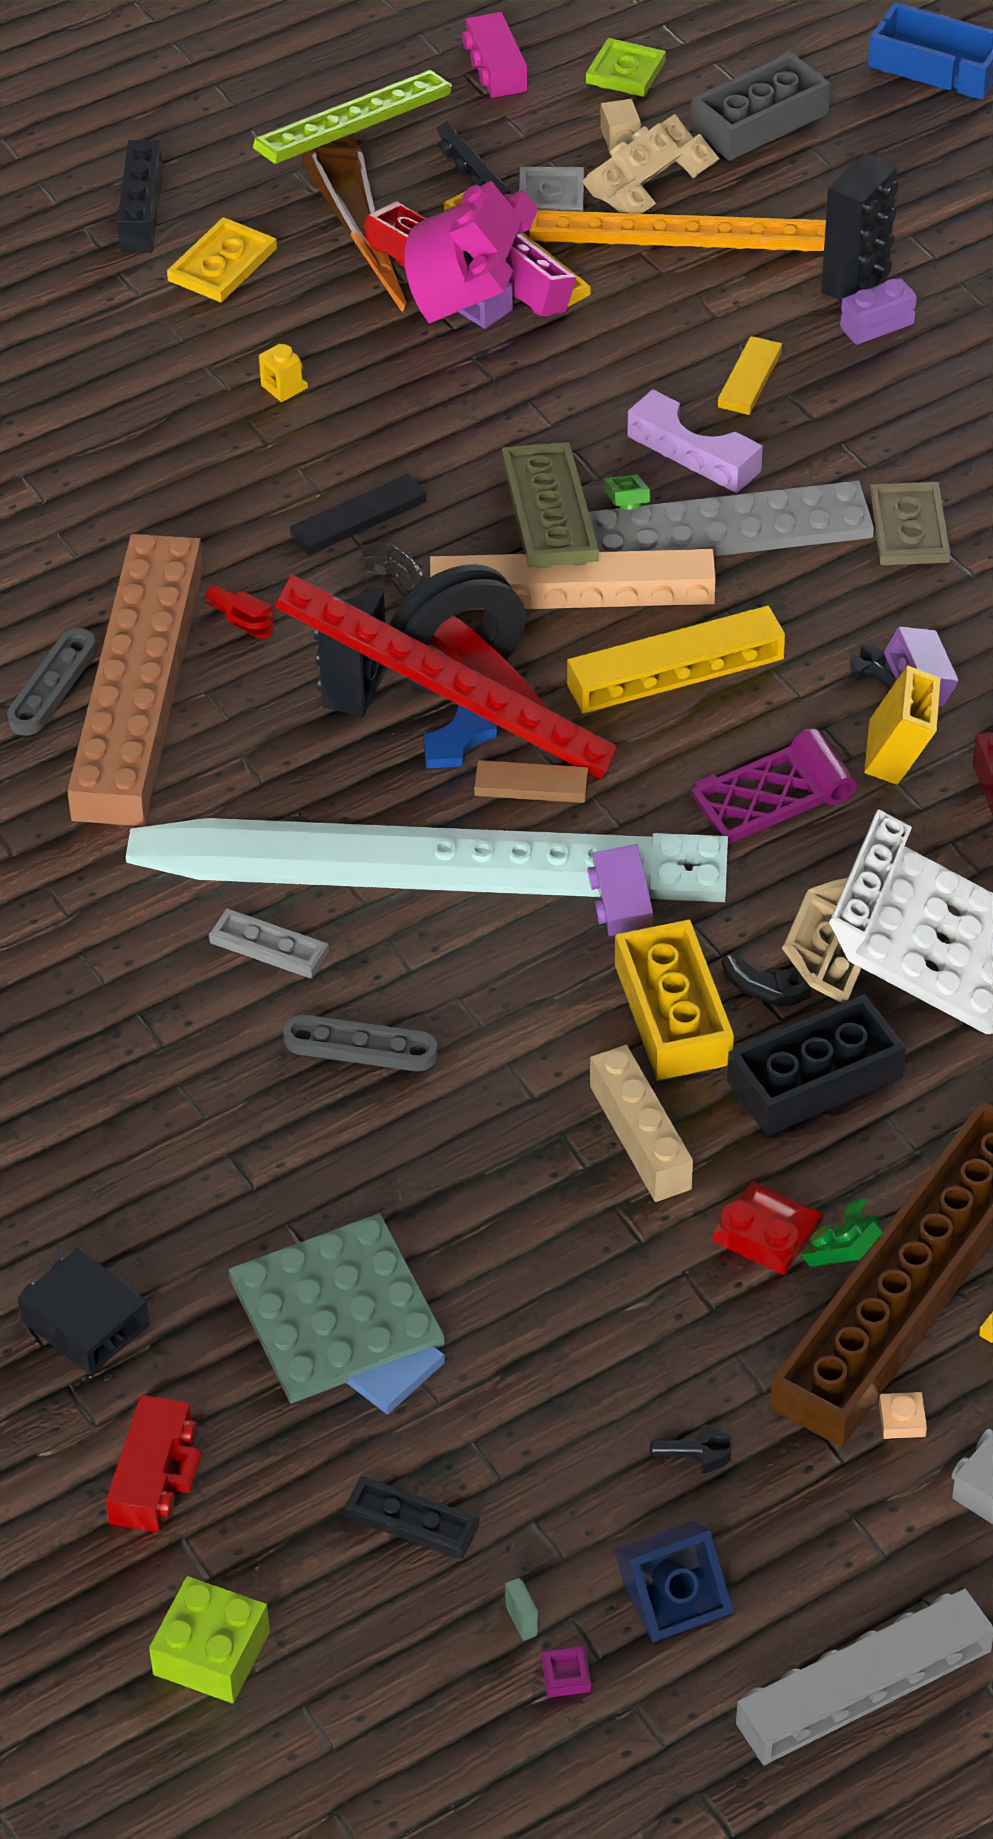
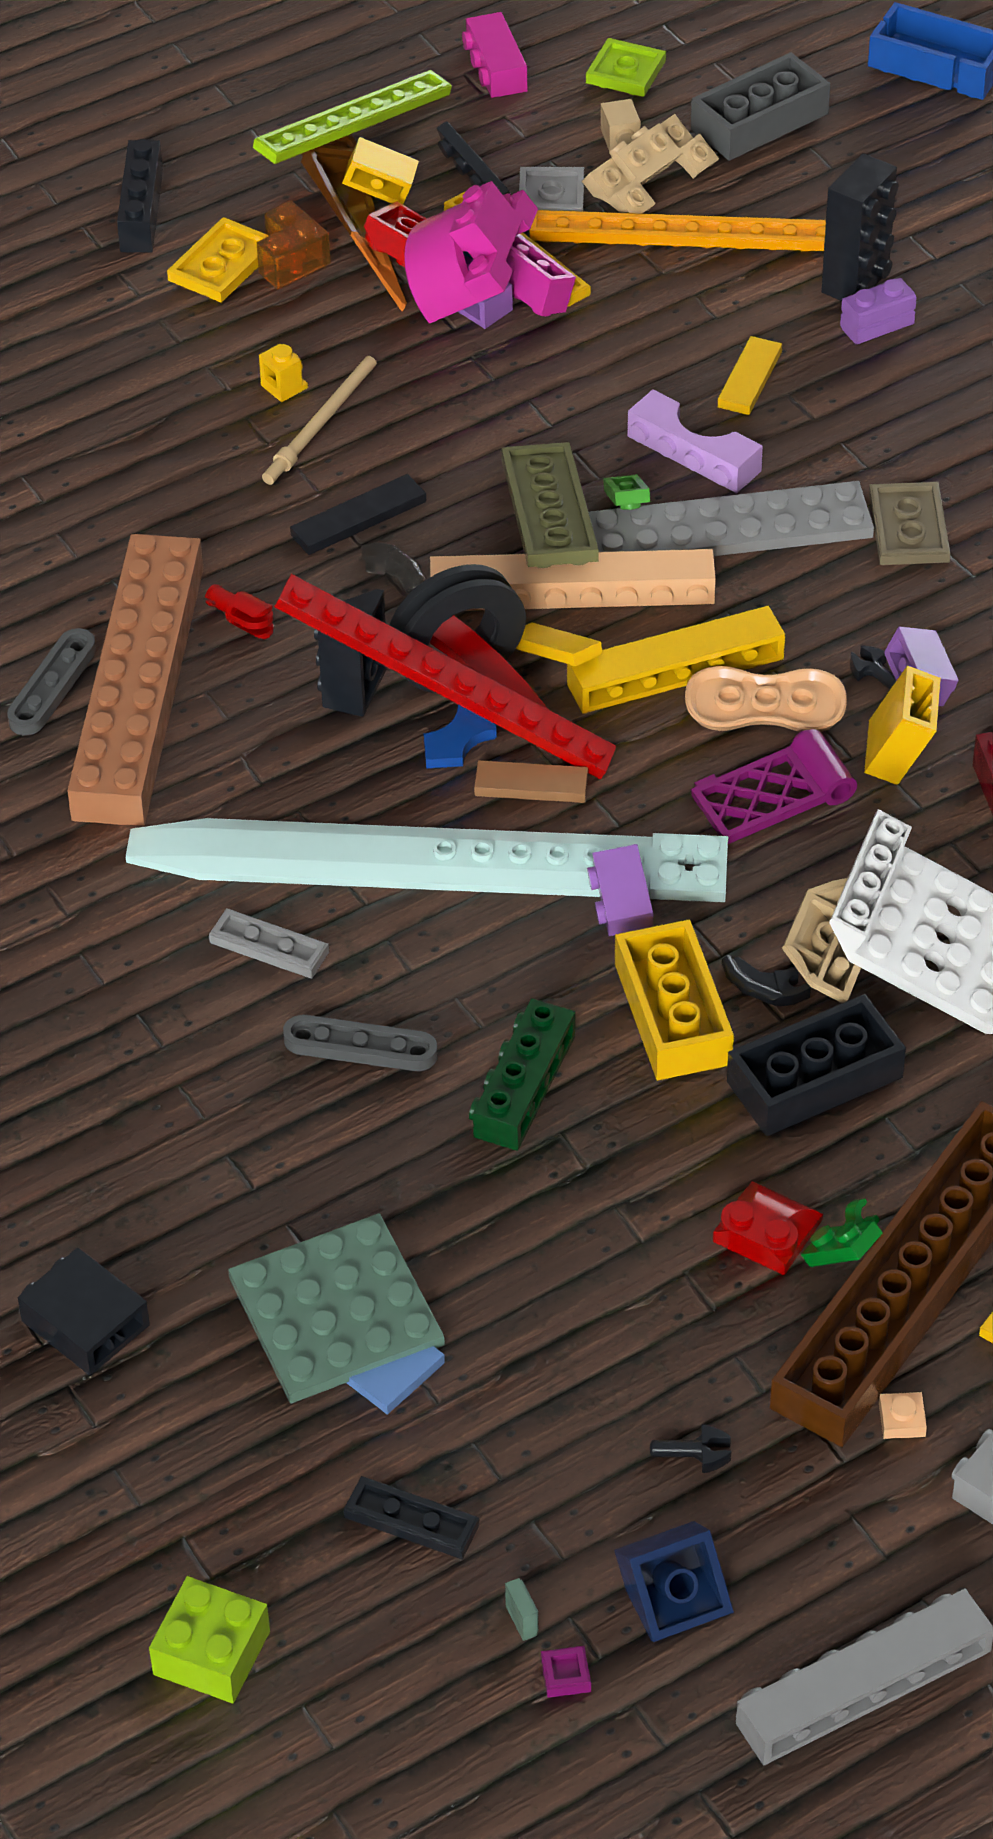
red piece [106,1395,202,1532] -> none
tan brick [590,1045,693,1202] -> none
none -> clear orange brick [256,200,331,290]
none -> tan bar [262,356,377,485]
none -> yellow brick [342,137,419,204]
none -> dark green brick [469,998,575,1151]
none -> yellow tile [516,622,603,666]
none -> light nougat plate [685,666,847,732]

